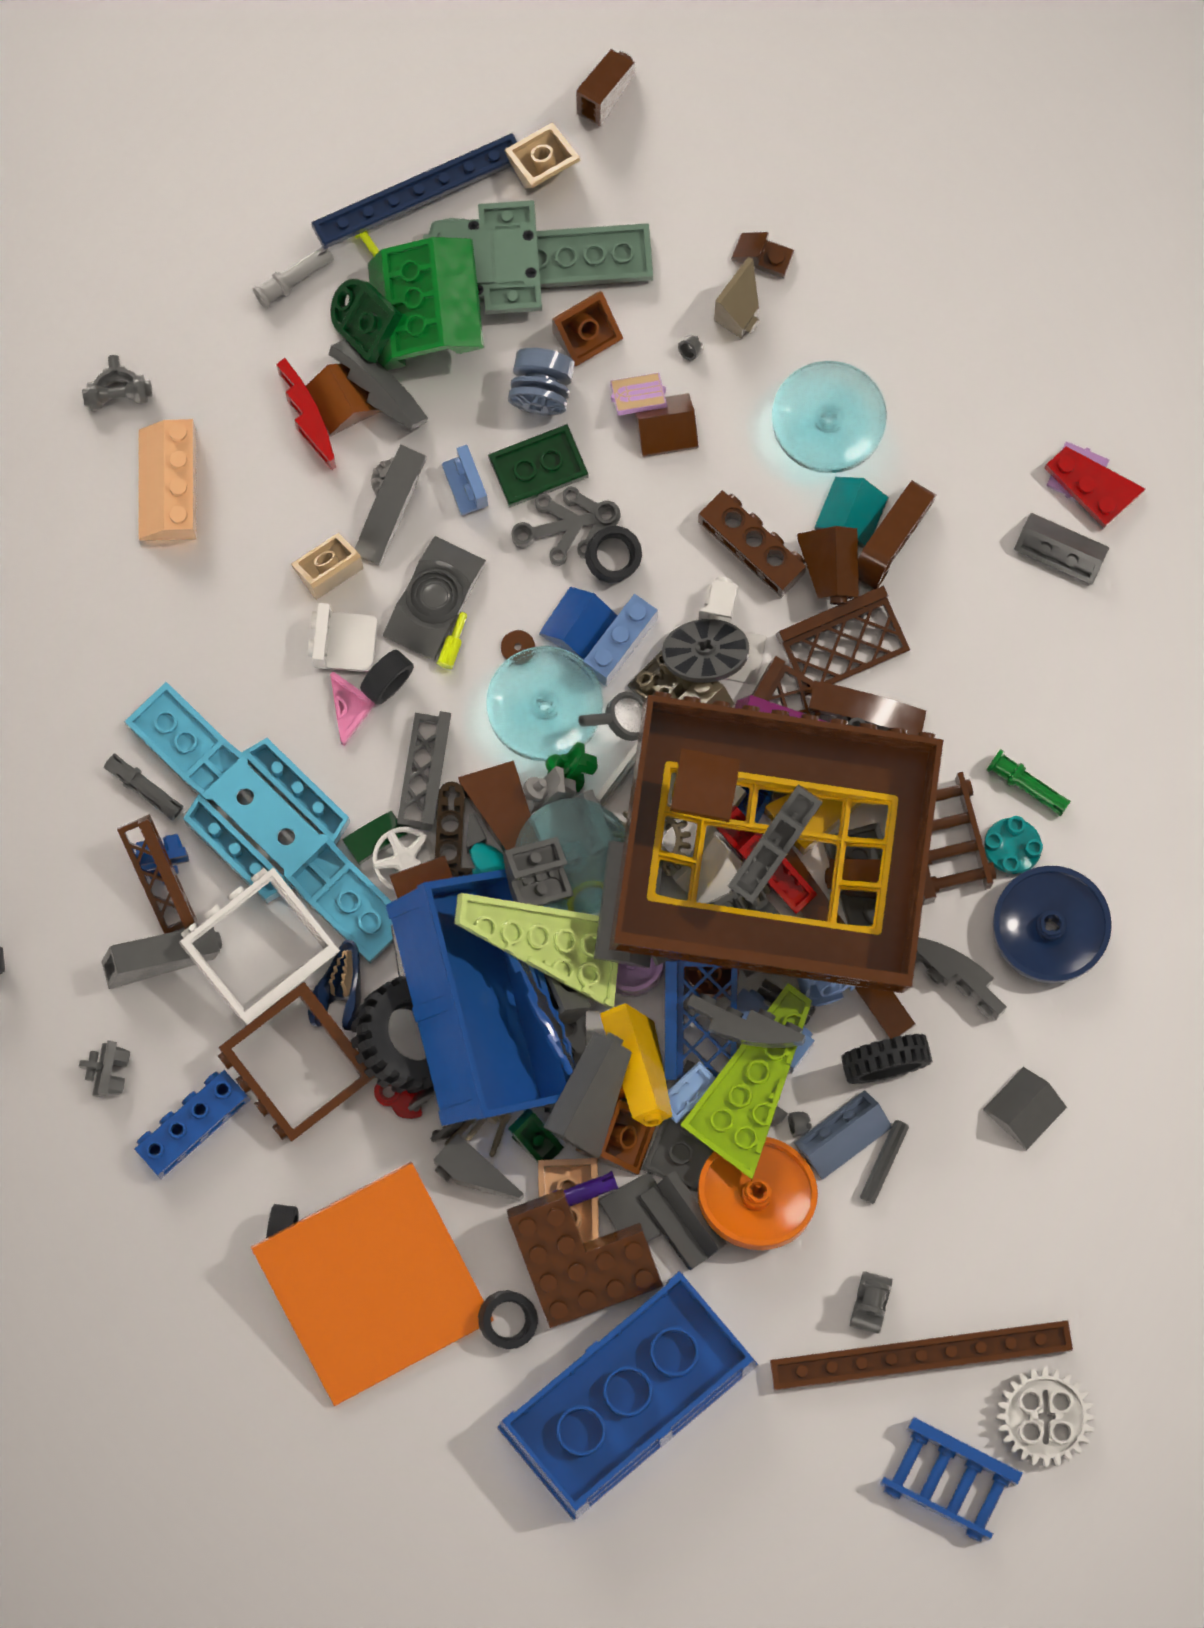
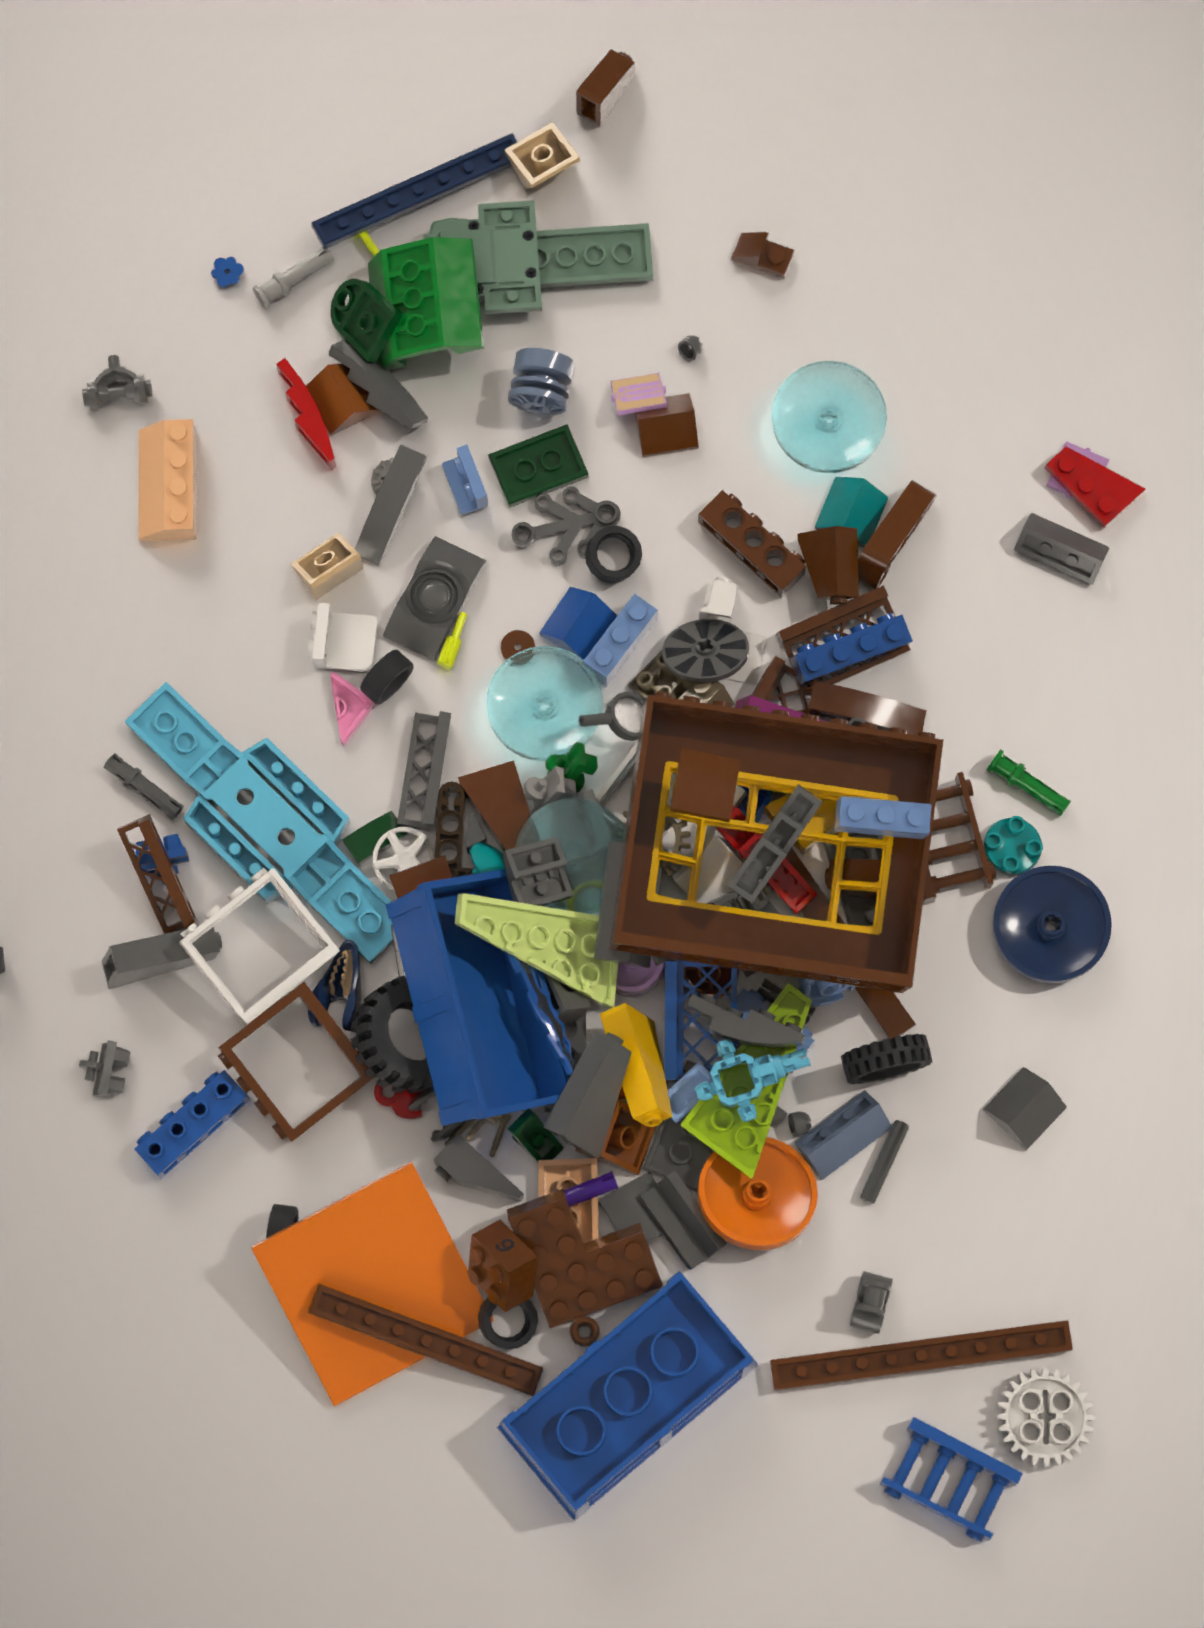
dark orange slope [552,290,624,367] -> none
dark tan slope [714,257,760,339] -> none
dark grey slope [915,937,1007,1020] -> none
none -> blue plant [211,257,244,287]
none -> reddish brown tile [307,1284,543,1396]
none -> reddish brown brick [467,1220,538,1313]
none -> reddish brown cone [570,1316,600,1347]
none -> medium azure piece [695,1039,811,1123]
none -> blue brick [790,613,913,686]
none -> medium blue brick [834,796,931,839]

